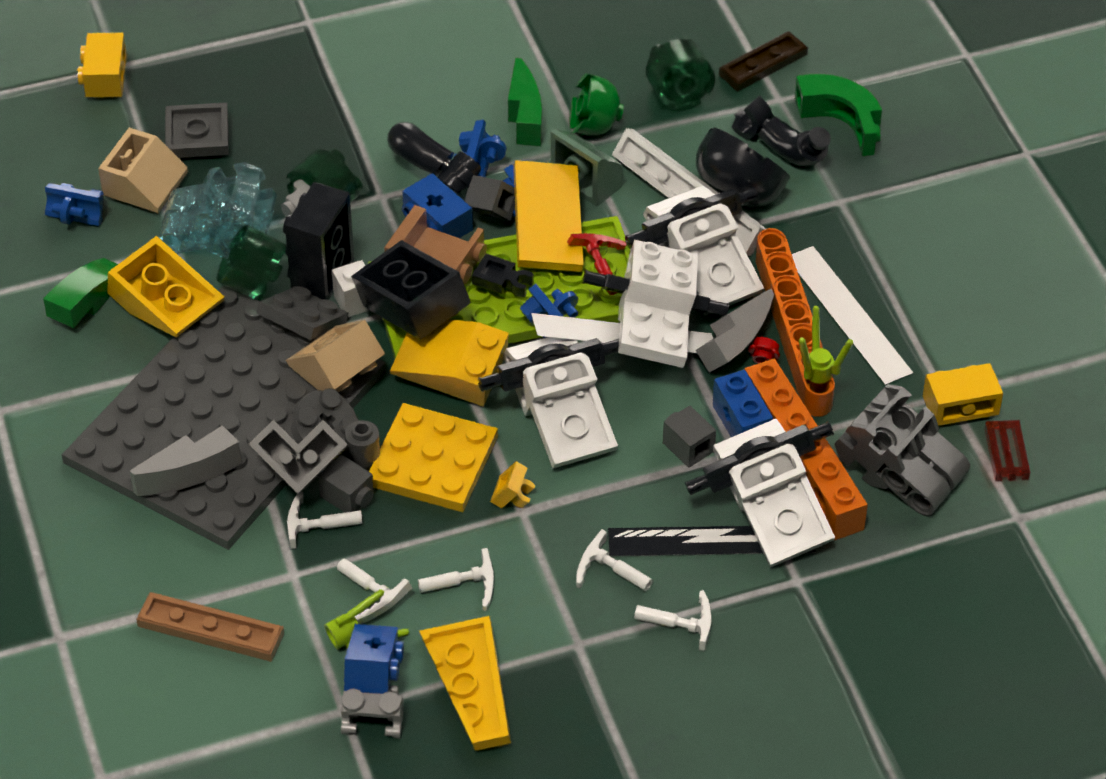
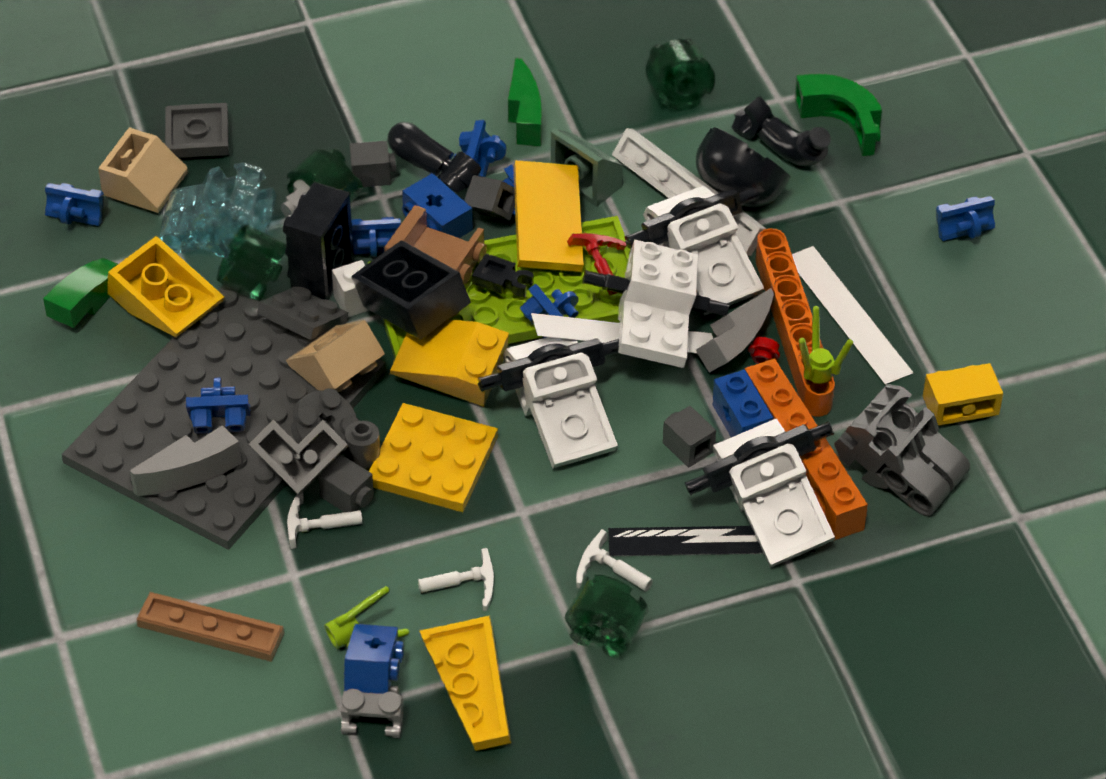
yellow brick [78,33,127,97] -> none
white piece [337,559,412,624] -> none
yellow tile [490,461,535,509] -> none
green cylinder [569,73,624,137] -> none
white piece [634,590,711,651] -> none
dark brown tile [719,31,808,92] -> none
clear red tile [984,420,1030,481] -> none
none -> blue hips [186,377,251,434]
none -> dark grey brick [350,141,396,188]
none -> blue hips [352,217,401,257]
none -> clear green brick [565,575,648,658]
none -> blue hips [936,196,995,241]

